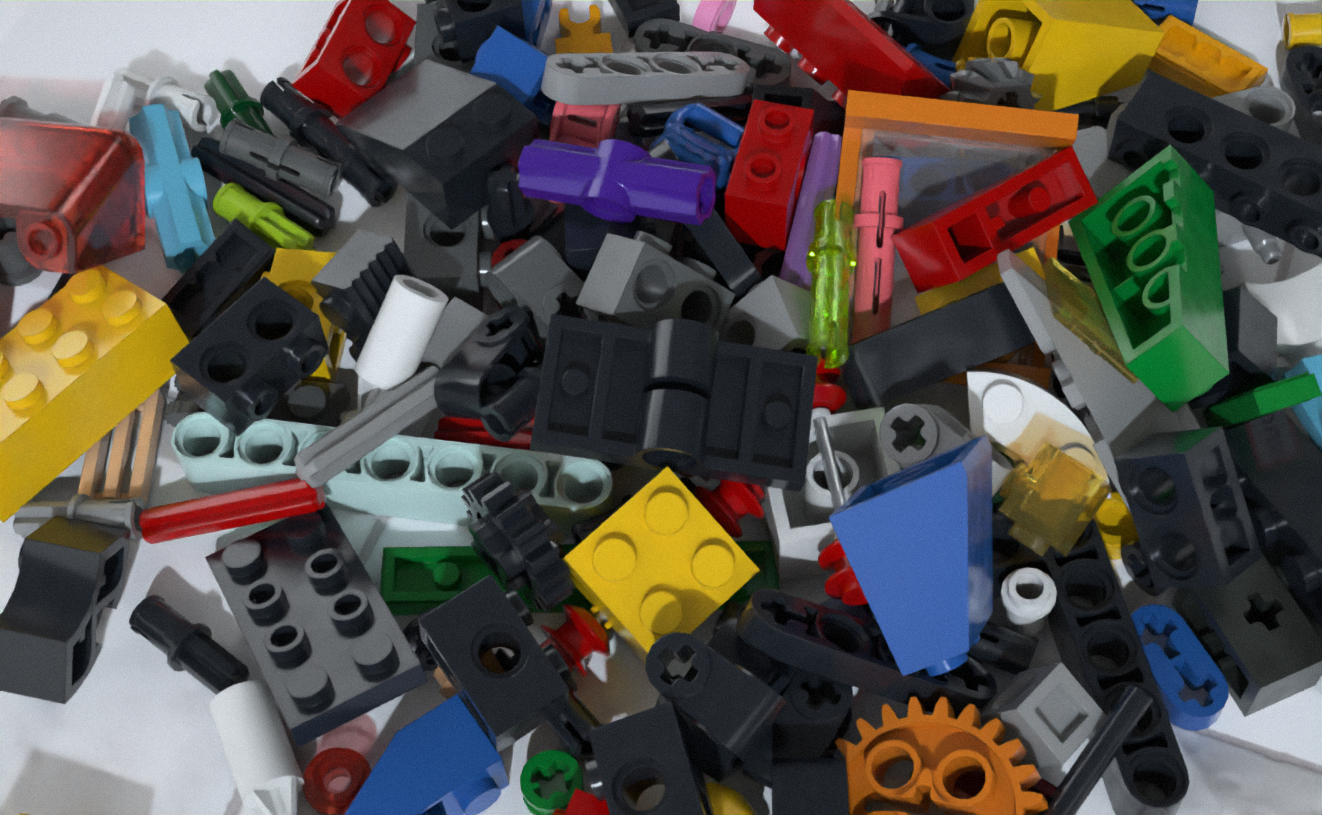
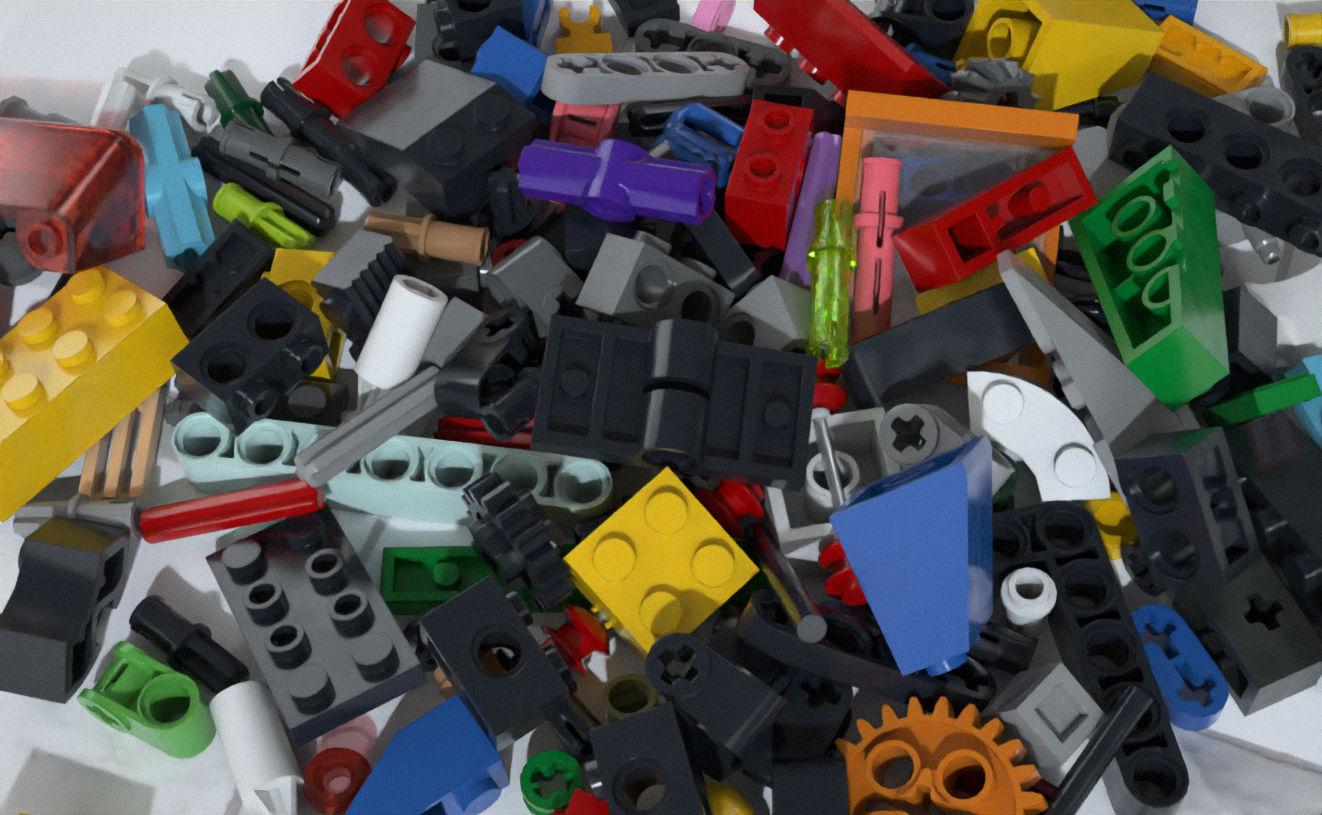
clear yellow brick [999,441,1112,557] -> none
clear yellow piece [1042,257,1139,384] -> none
none -> bright green piece [76,641,217,759]
none -> medium nougat axle [364,211,490,267]
none -> olive hinge [602,674,658,723]
none -> black bar [743,522,827,643]

